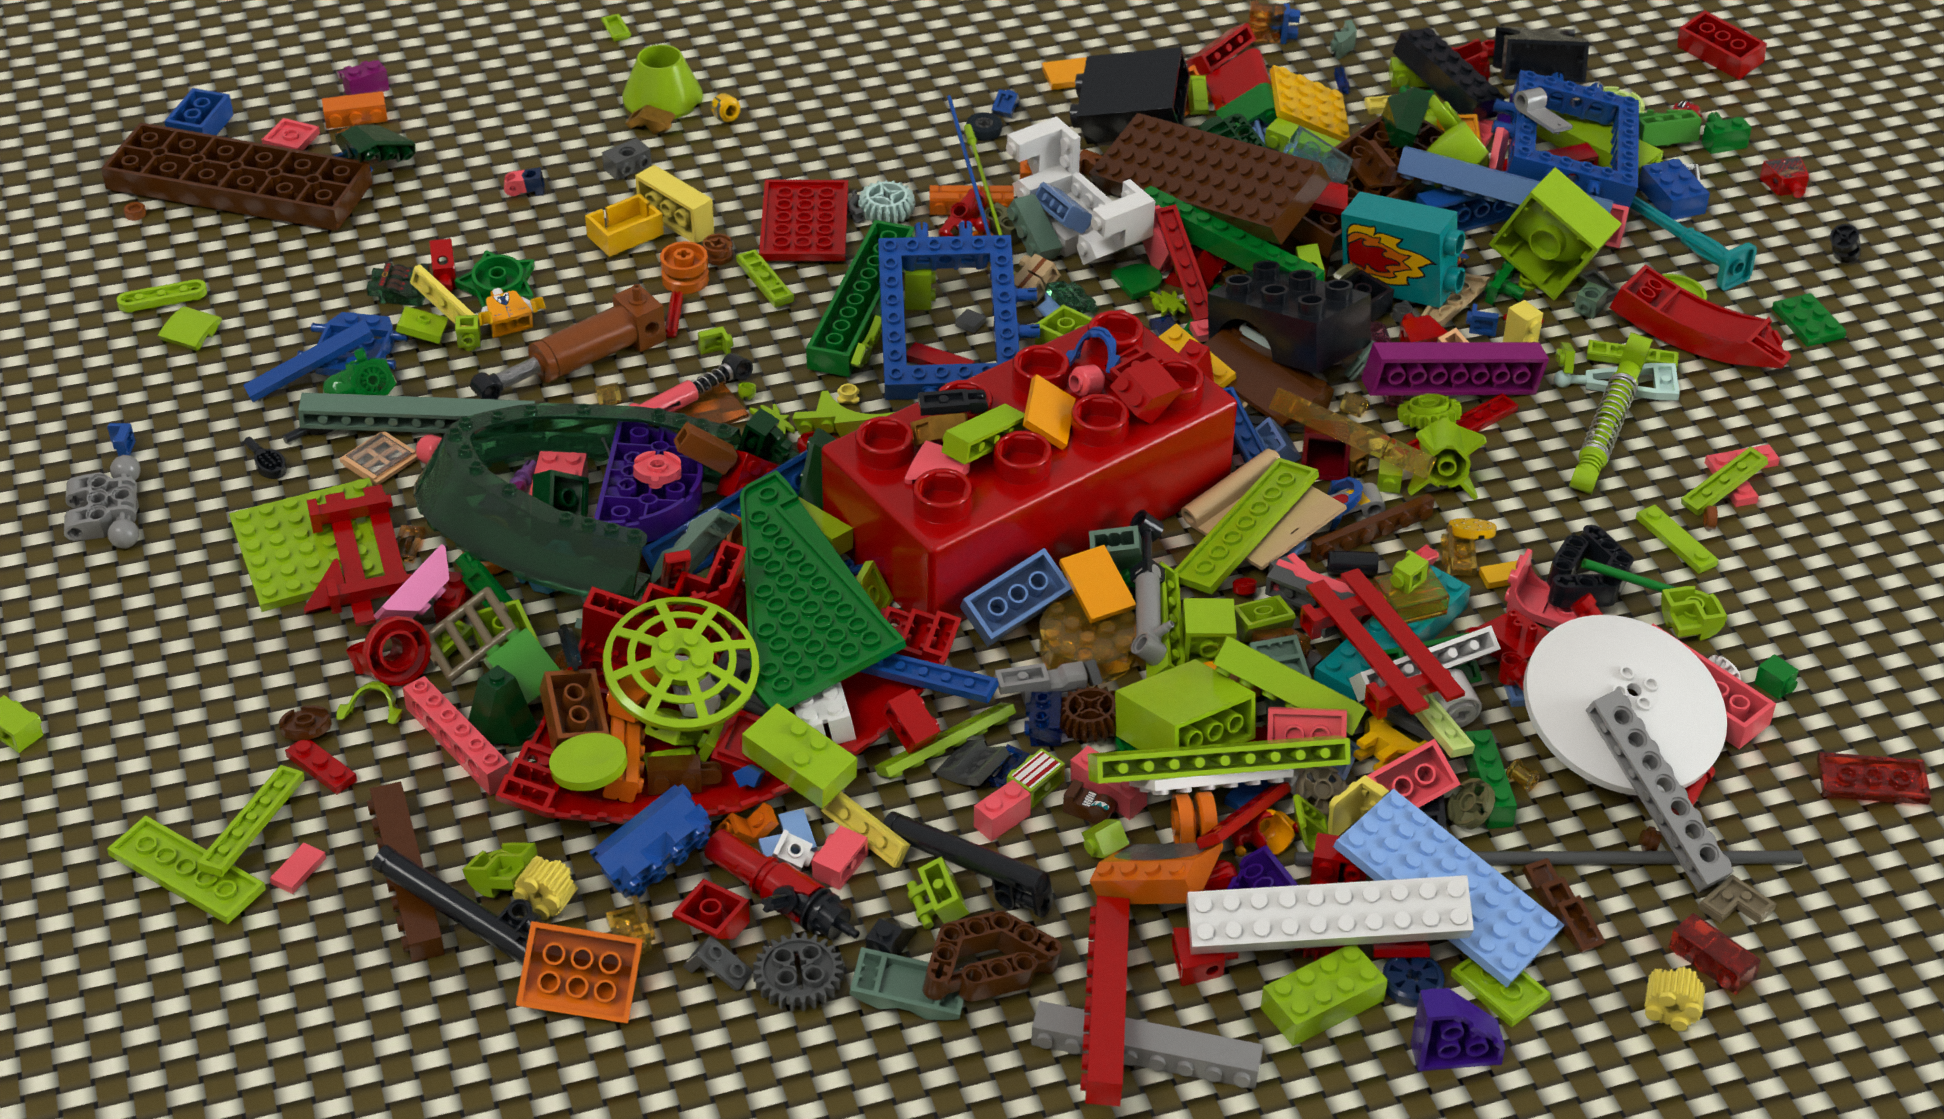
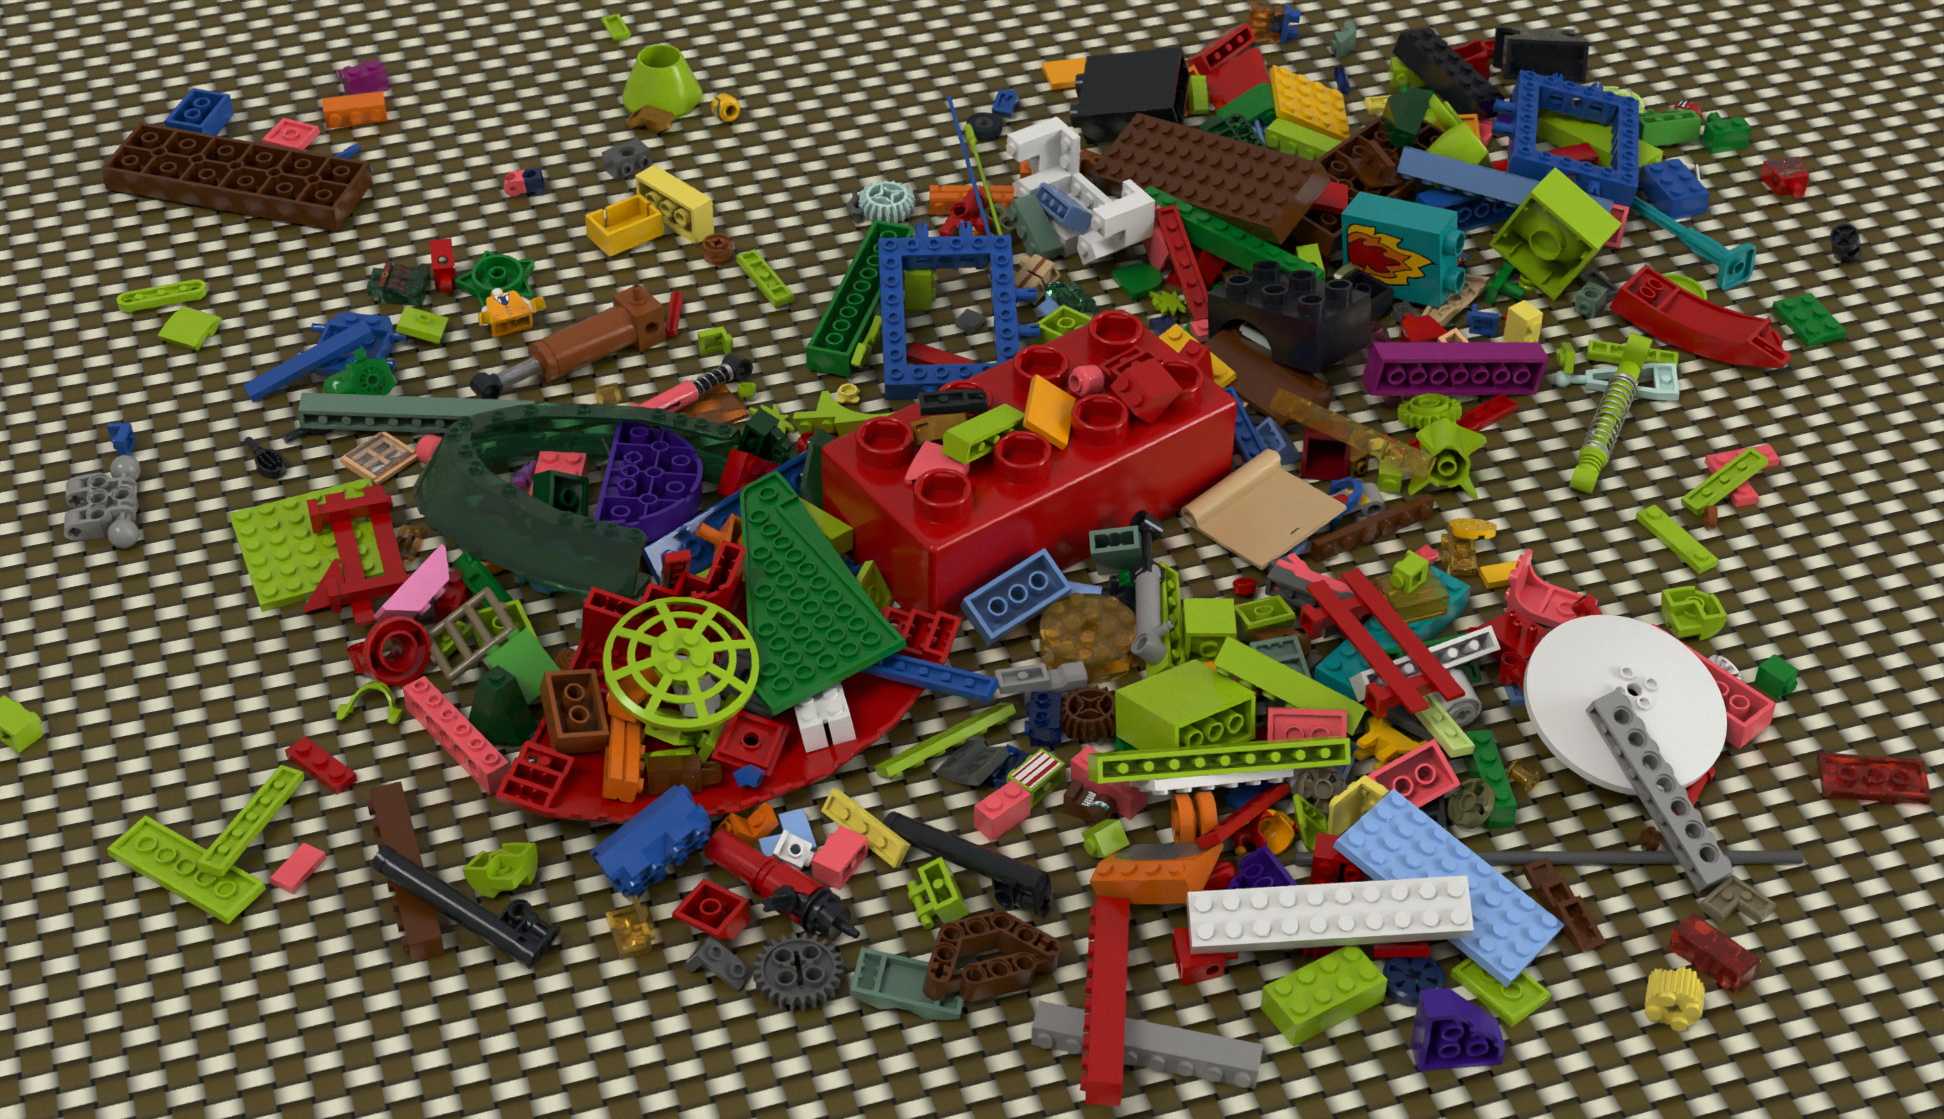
dark orange tile [123,202,146,221] -> none
reddish brown tile [279,705,332,741] -> none
dark green brick [335,125,416,163] -> none
light yellow tile [410,264,475,327] -> none
lime brick [455,315,481,351] -> none
light yellow brick [512,855,578,920] -> none
orange slope [516,921,643,1024] -> none
lime piece [549,733,628,791] -> none
black axle [558,624,583,671] -> none
coral plate [633,451,681,489] -> none
sand green slope [650,508,740,586] -> none
orange wheel [660,241,709,294] -> none
dark orange brick [674,422,738,475] -> none
lime brick [742,703,857,809] -> none
red plate [759,179,848,262] -> none
black slope [866,918,917,956] -> none
red brick [881,688,941,754] -> none
light orange tile [1059,545,1136,624] -> none
blue helmet [1066,326,1121,373] -> none
dark grey tile [1083,659,1103,686] -> none
lime plate [1175,458,1319,595] -> none
clear light blue slope [1283,126,1353,184] -> none
black pin [1327,550,1379,576] -> none
clear yellow slope [1339,391,1370,417] -> none
sand green axle [1344,340,1375,381] -> none
coral tile [1488,127,1510,171] -> none
light grey door [1514,87,1573,134] -> none
black piece [1547,525,1634,608] -> none
green piece [1581,559,1677,593] -> none
red brick [1677,10,1767,80] -> none

